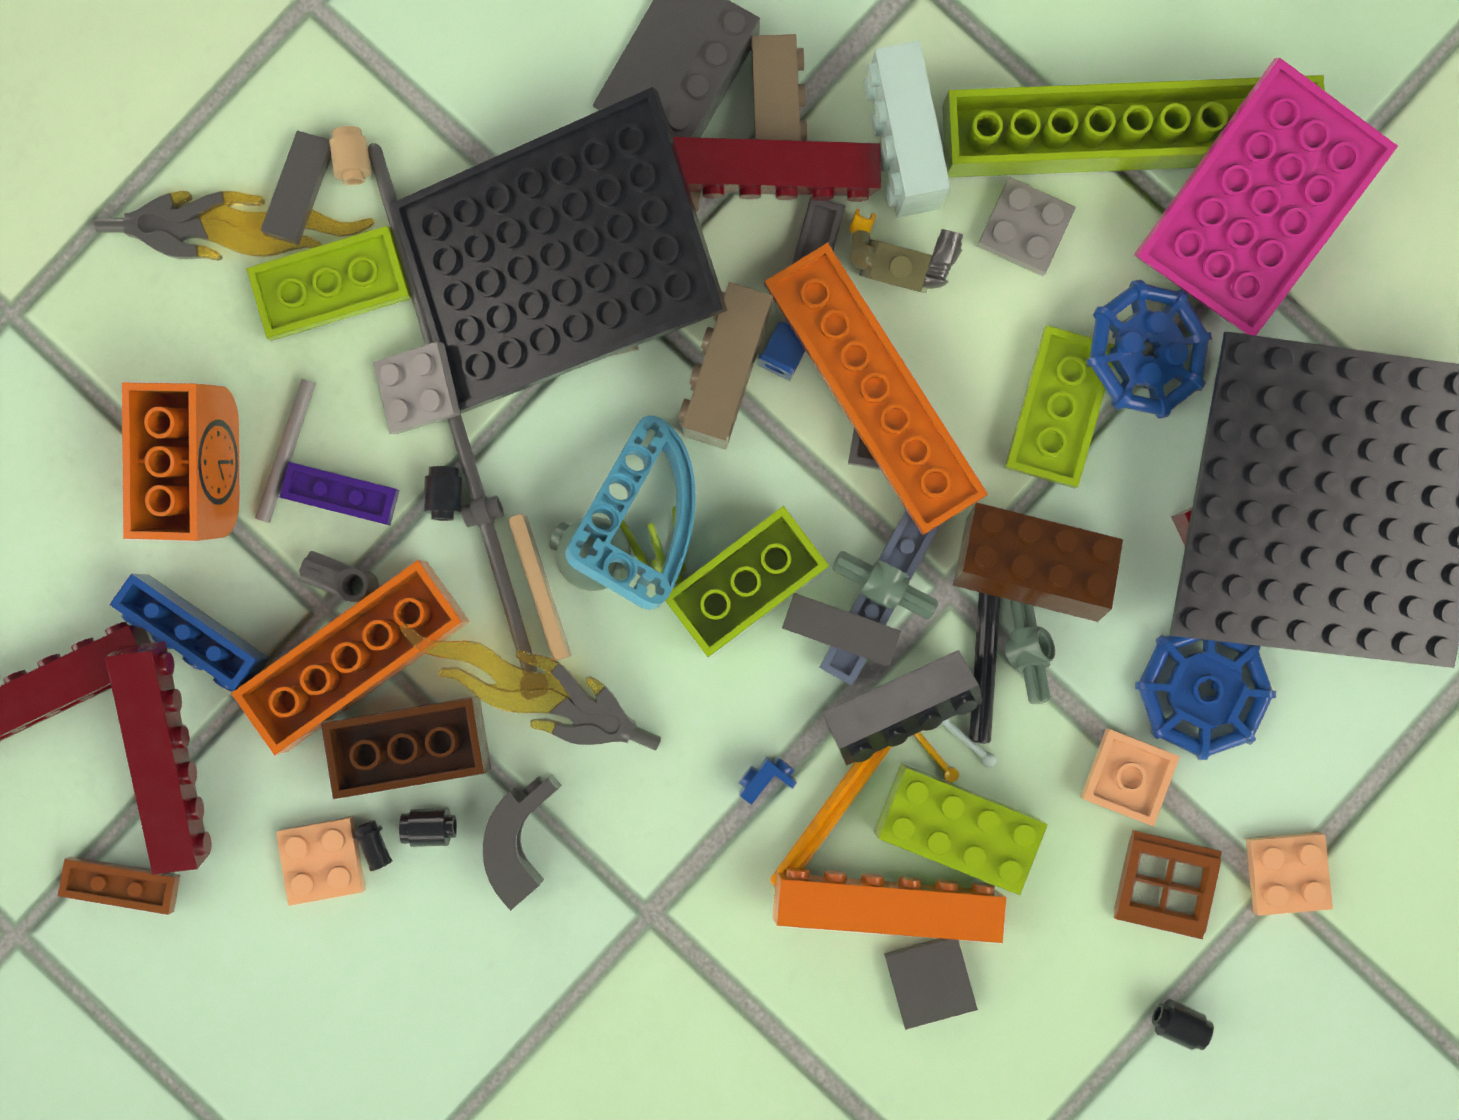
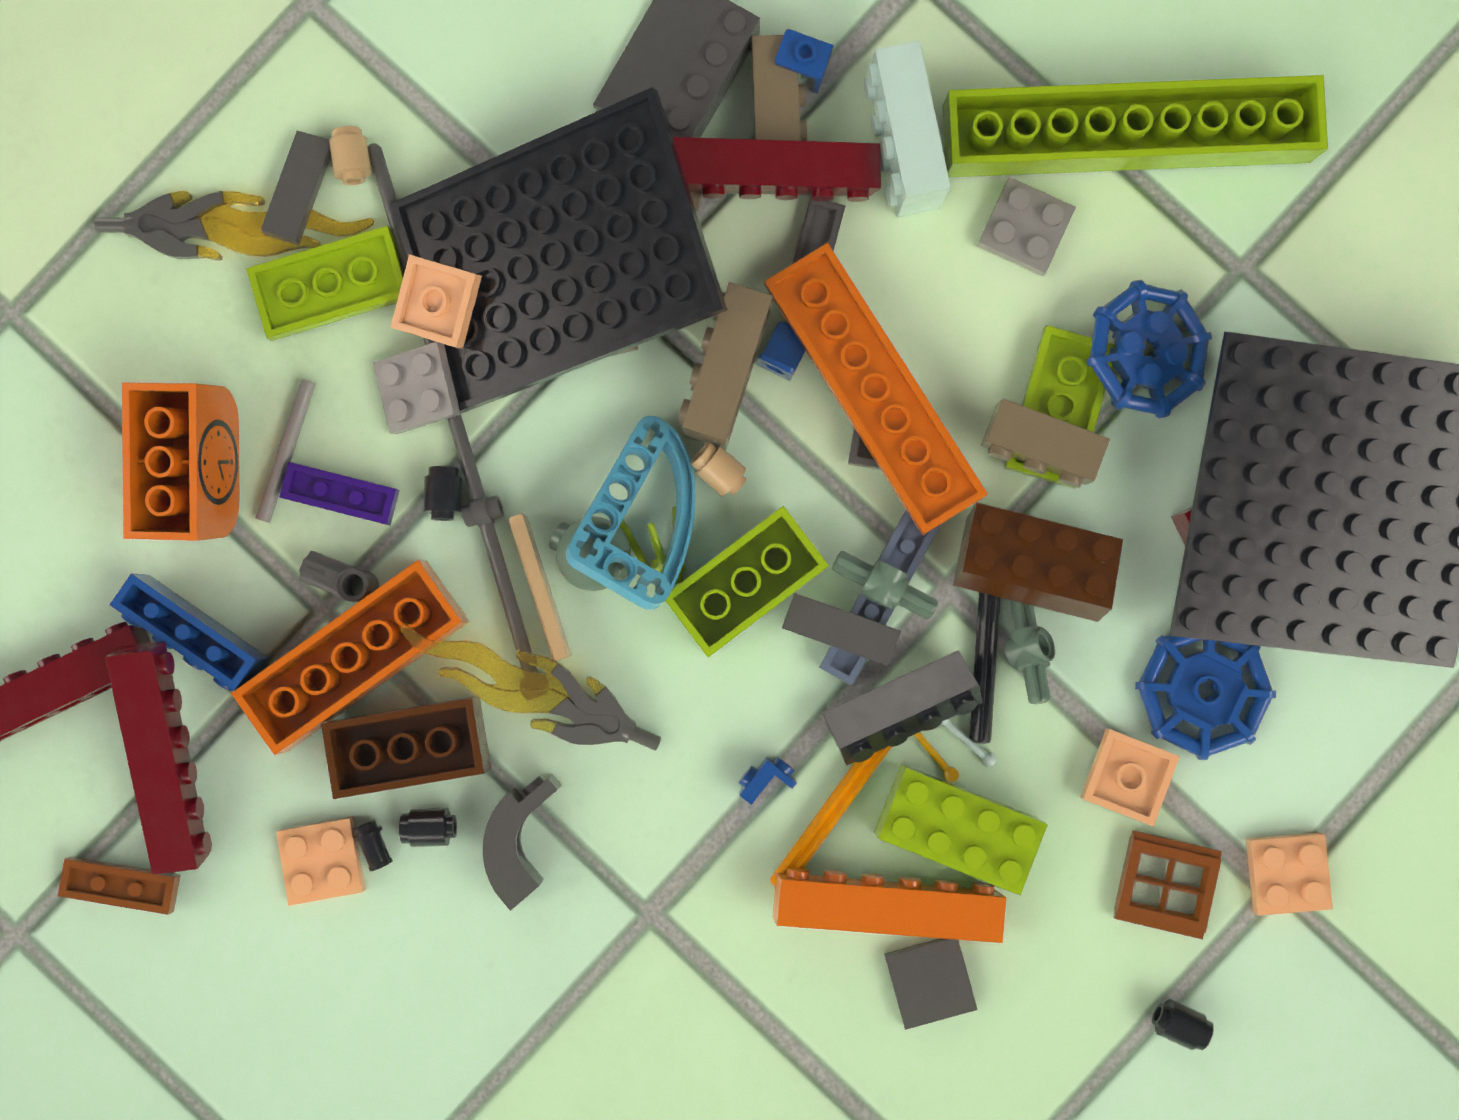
olive torso [849,209,963,293] -> none
dark pink plate [1134,58,1398,336] -> none
none -> light nougat plate [391,255,482,349]
none -> tan brick [690,442,746,496]
none -> blue bracket [775,29,834,94]
none -> dark tan brick [981,399,1110,488]

